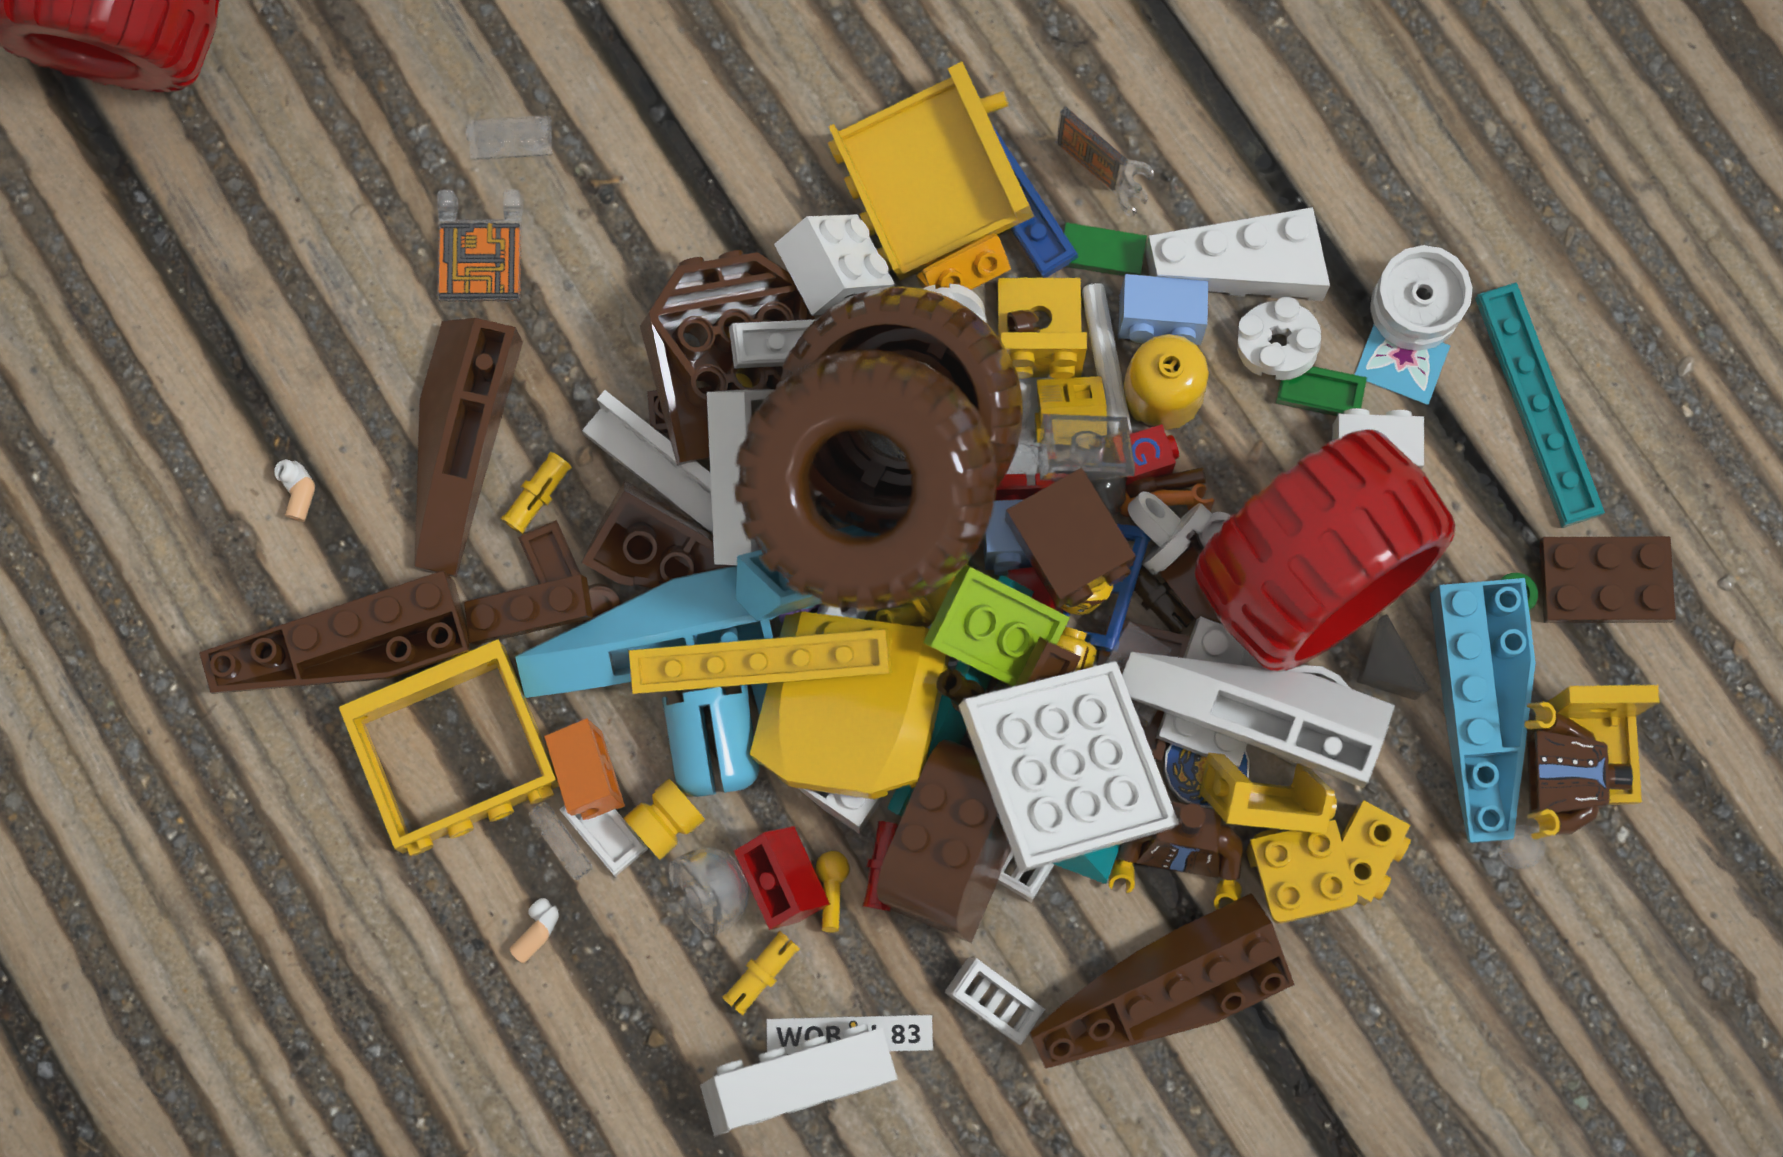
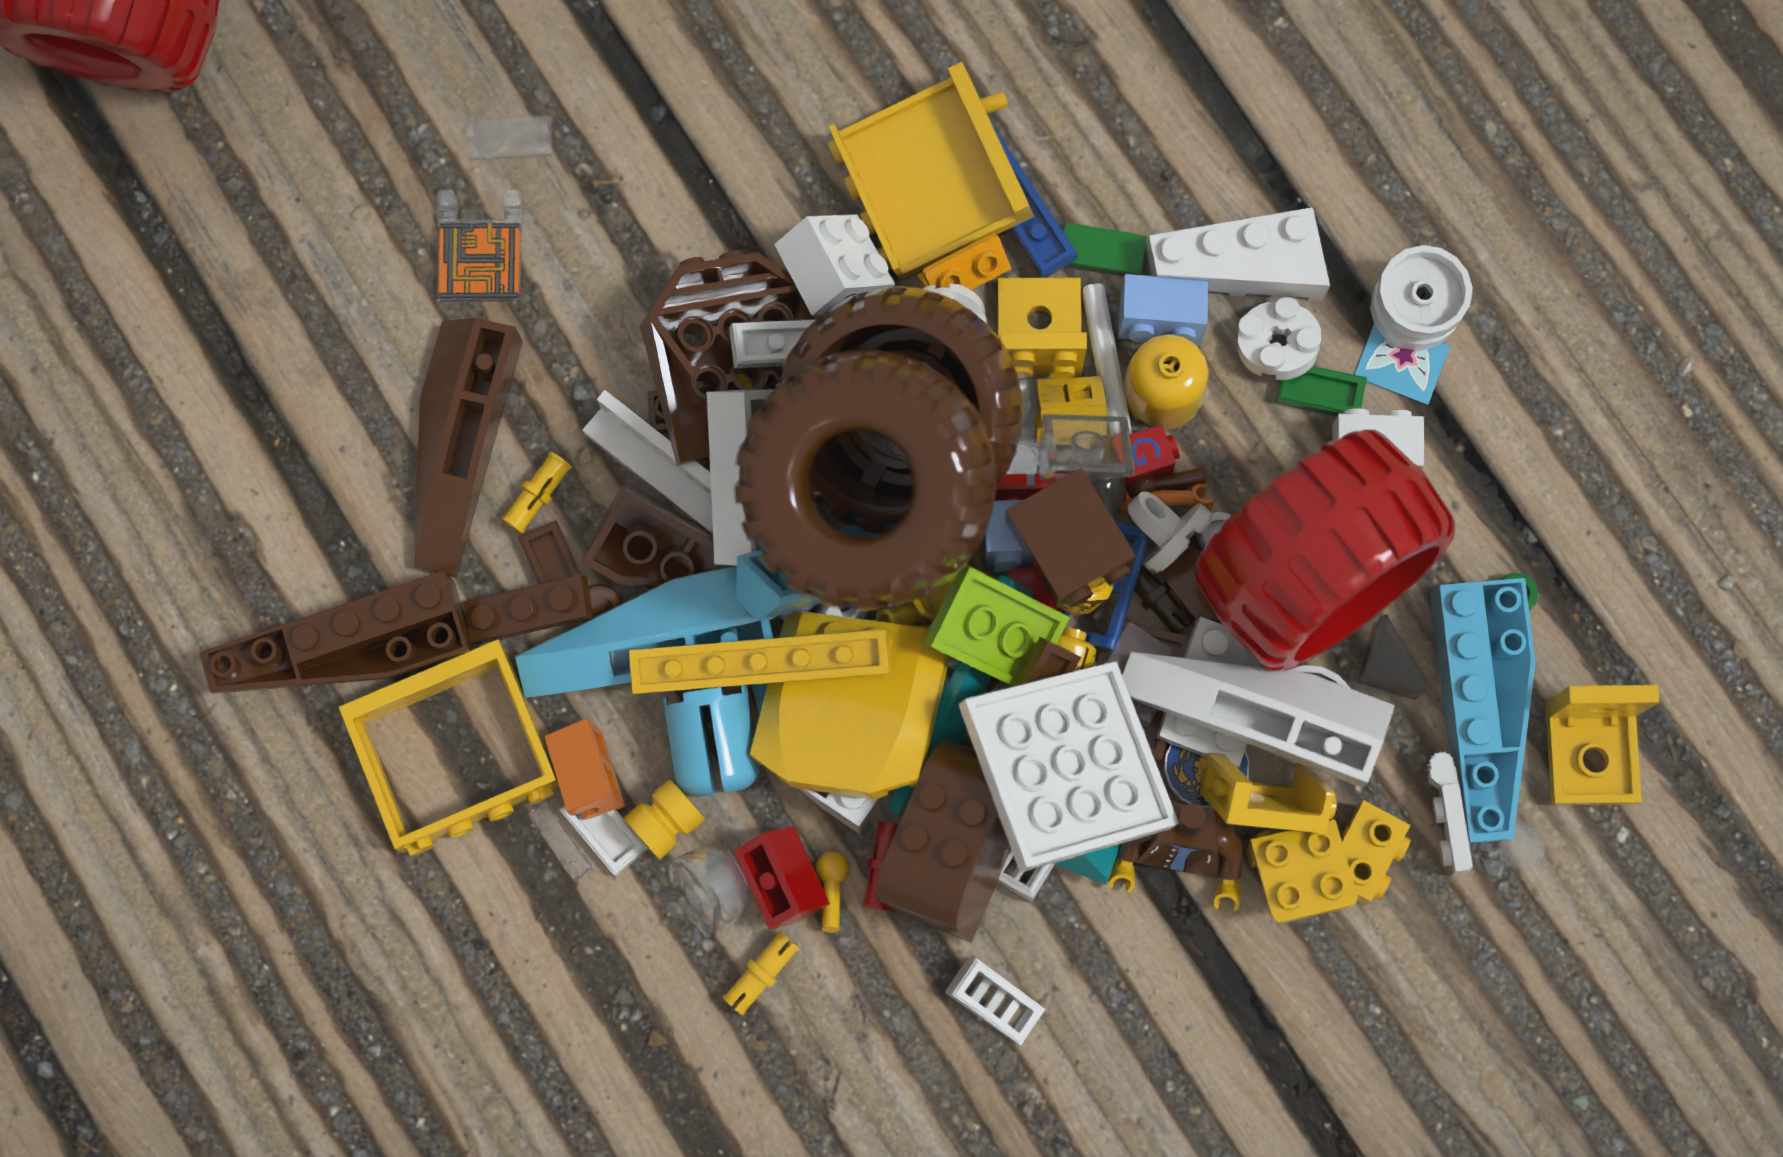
arm [274,459,315,522] -> none
arm [510,898,559,963] -> none
white wedge [700,1024,897,1136] -> none
white sticker [767,1015,933,1054] -> none
dark brown pin [937,669,985,714] -> none
reddish brown hinge [1007,310,1040,332] -> none
reddish brown wedge [1030,893,1295,1069] -> none
flag [1056,106,1154,217] -> none
teal tile [1475,282,1605,528] -> none
reddish brown torso [1524,702,1633,840] -> none
reddish brown plate [1539,536,1676,623] -> none
none -> white hinge [1426,751,1473,876]

